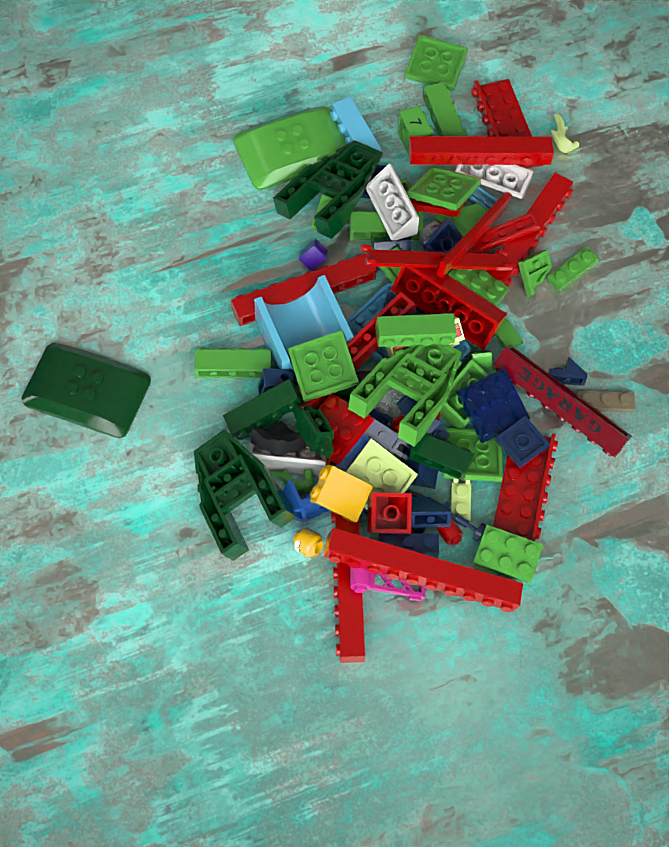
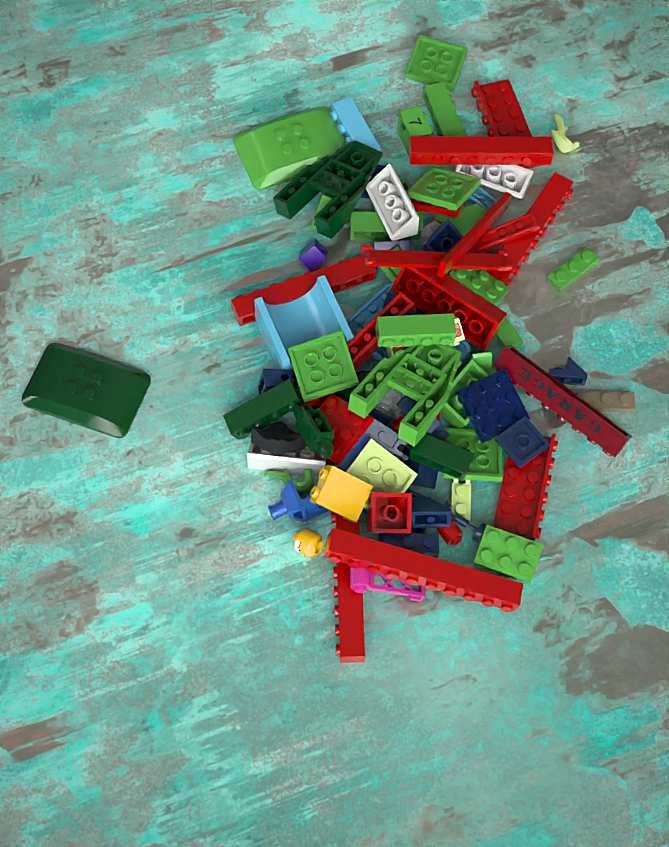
bright green brick [194,348,271,378] -> none
dark green wedge [194,429,297,561] -> none
bright green wing [518,250,552,296] -> none

